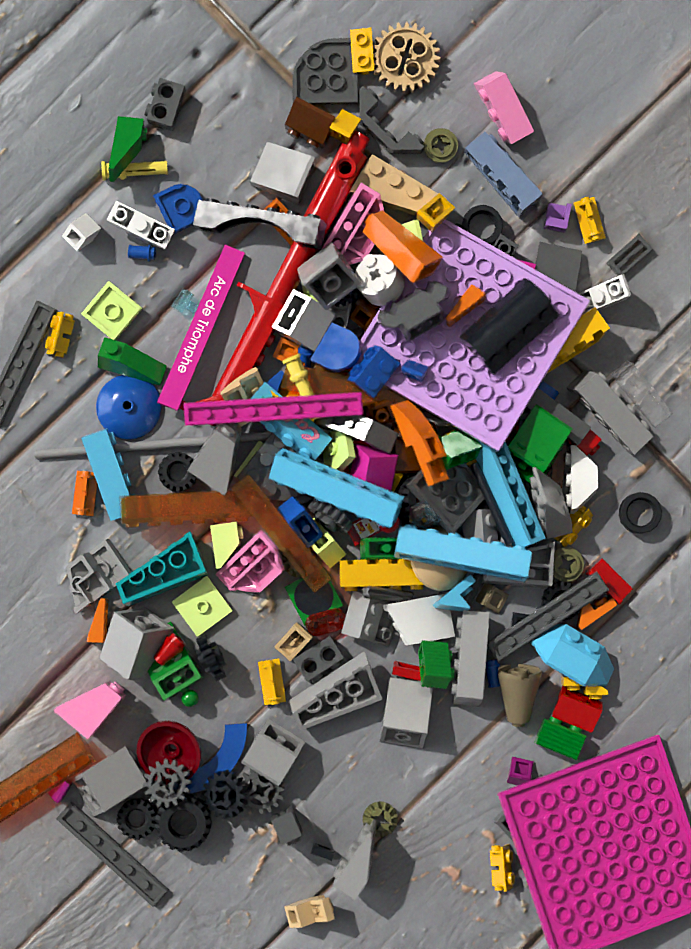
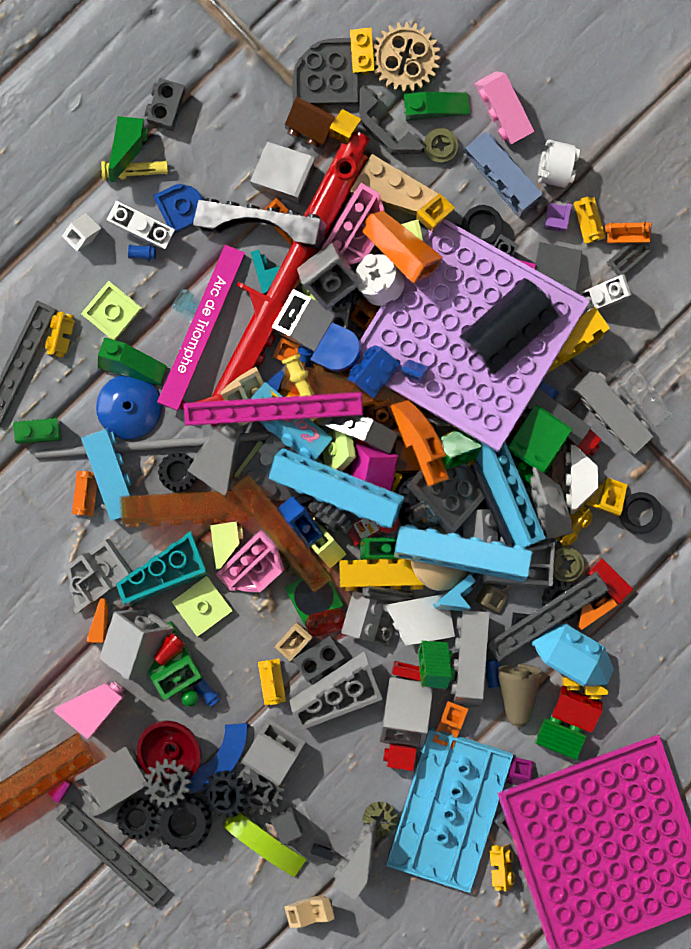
black gear [196,634,227,681] -> none
dark grey slope [377,281,447,341] -> none
orange slope [446,284,486,327] -> none
none -> green brick [13,417,62,444]
none -> blue pin [194,679,220,707]
none -> lime slope [223,813,307,877]
none -> teal slope [251,250,281,295]
none -> red brick [383,743,416,771]
none -> medium azure piece [386,727,513,893]
none -> green slope [403,92,470,121]
none -> orange slope [432,701,468,749]
none -> white brick [538,140,580,188]
none -> yellow slope [584,477,628,516]
none -> orange hinge [605,221,652,243]

